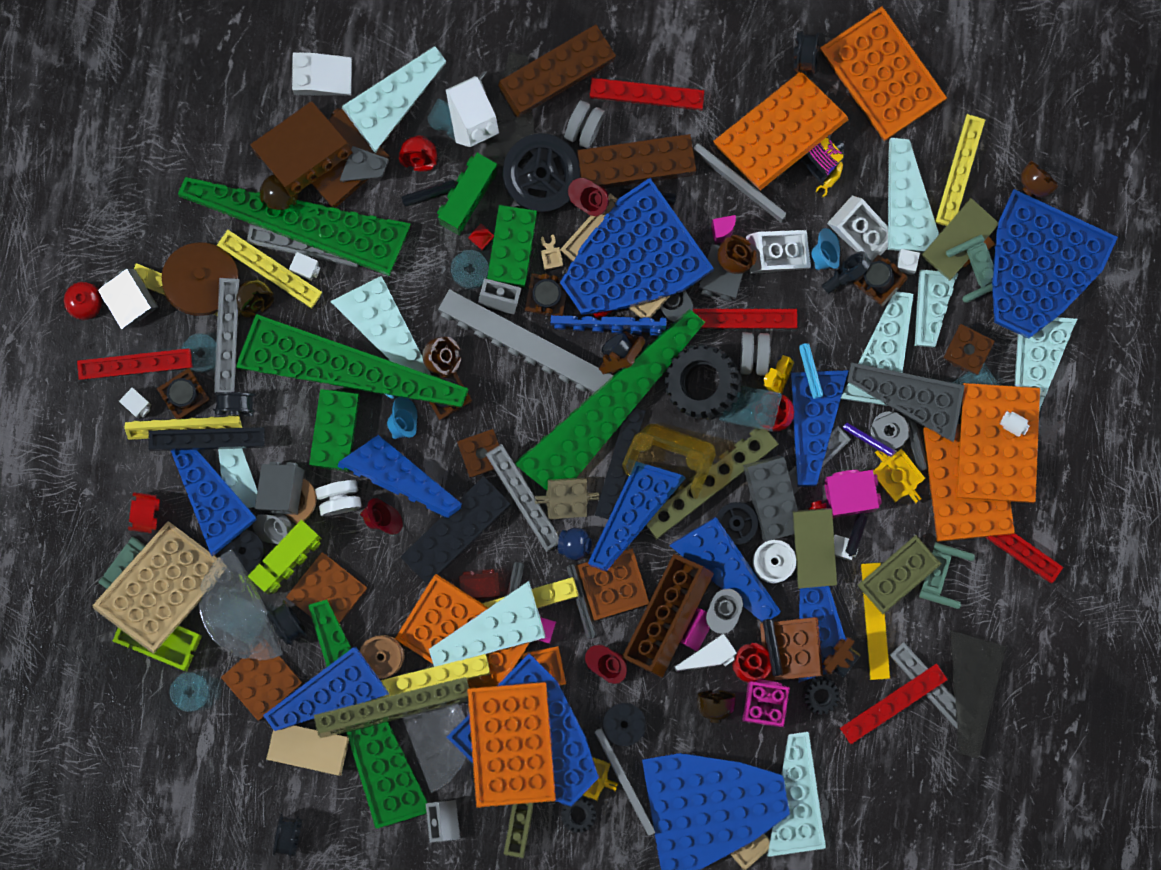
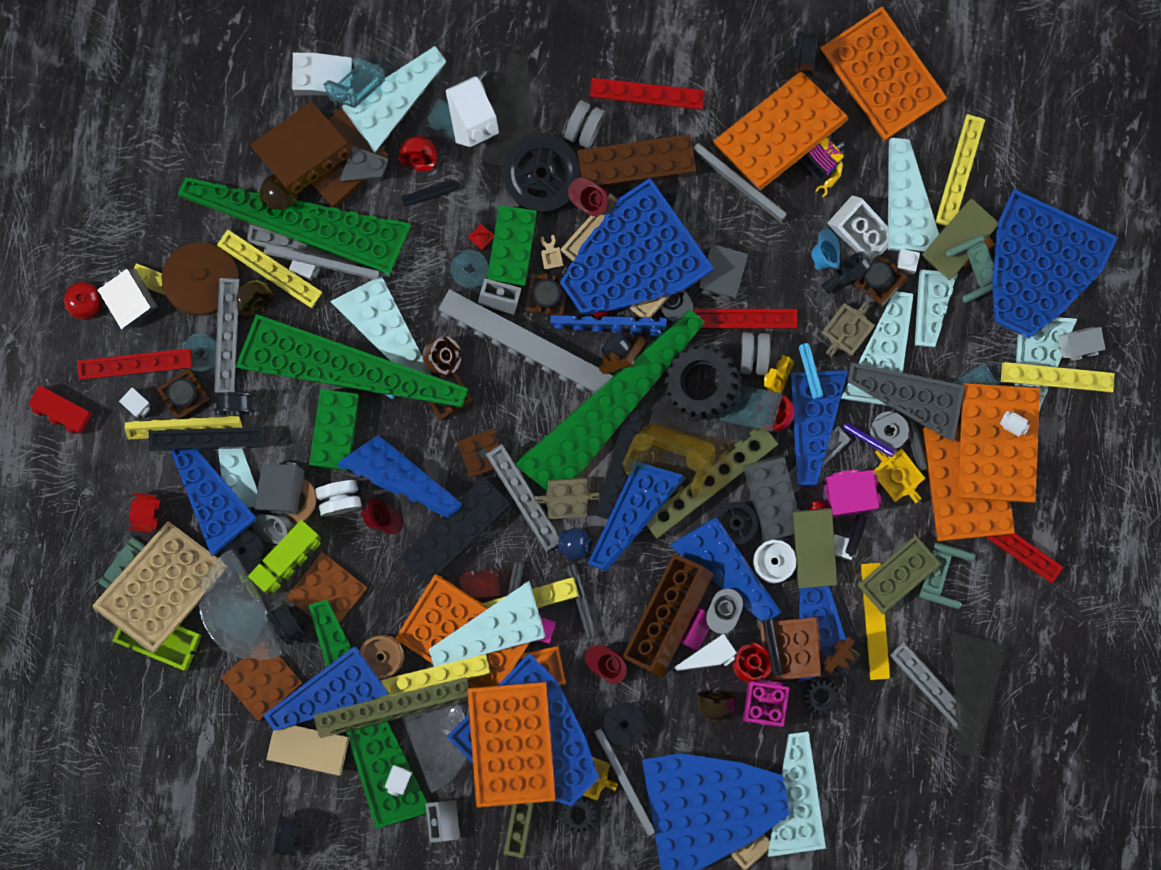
clear light blue plate [170,673,209,712] -> none
dark azure piece [387,397,417,439] -> none
green brick [437,152,498,236] -> none
reddish brown brick [498,25,616,118] -> none
dark orange plate [577,548,649,621] -> none
dark pink brick [711,215,736,245] -> none
reddish brown cylinder [717,235,757,274] -> none
white slope [746,230,811,273] -> none
red plate [840,663,947,744] -> none
reddish brown piece [943,324,995,376] -> none
reddish brown cylinder [1021,161,1059,197] -> none
none -> red brick [28,385,92,435]
none -> light grey tile [264,245,379,279]
none -> clear light blue panel [323,57,385,108]
none -> white brick [385,765,412,796]
none -> dark tan plate [821,302,875,357]
none -> light yellow plate [1001,362,1115,393]
none -> light grey brick [1059,327,1105,361]

